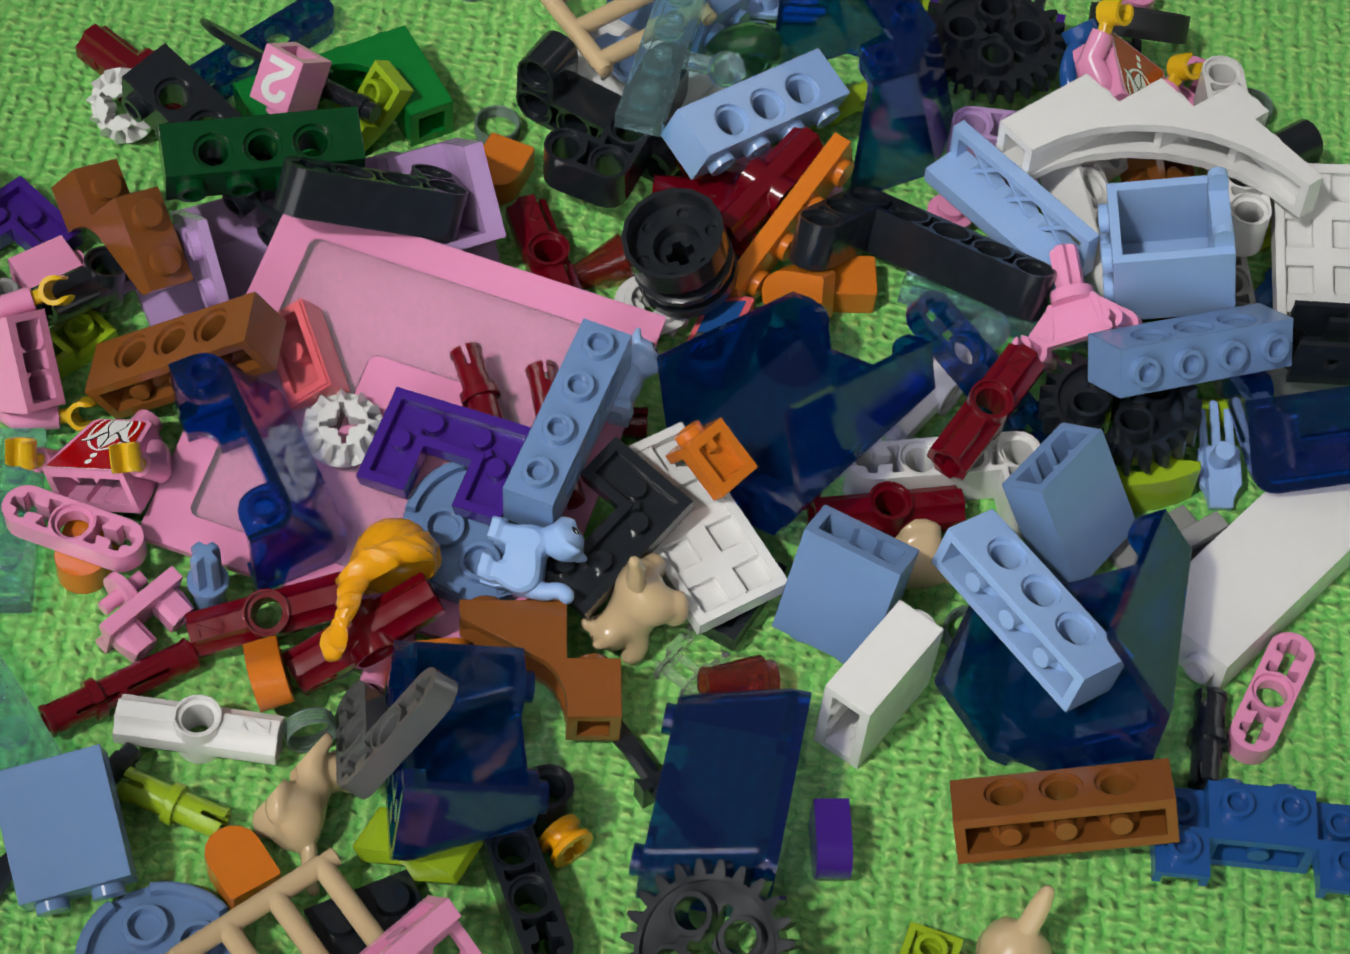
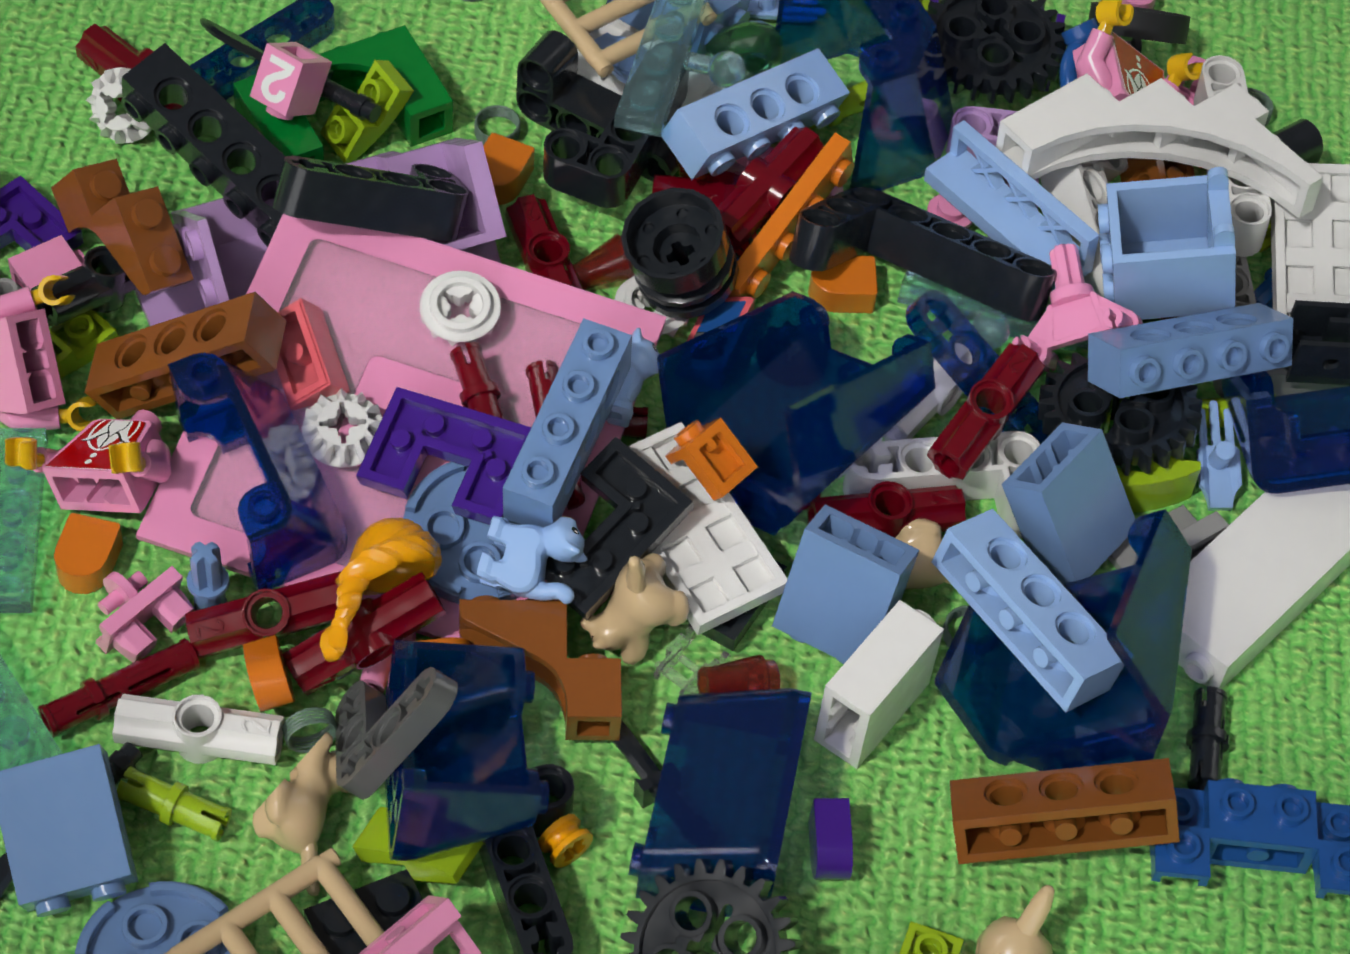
bright pink beam [1,485,147,572] -> none
dark green brick [158,106,366,202] -> none
orange piece [204,825,281,911] -> none
orange piece [761,265,836,325] -> none
bright pink beam [1227,632,1315,765] -> none
none -> white gear [420,271,501,347]

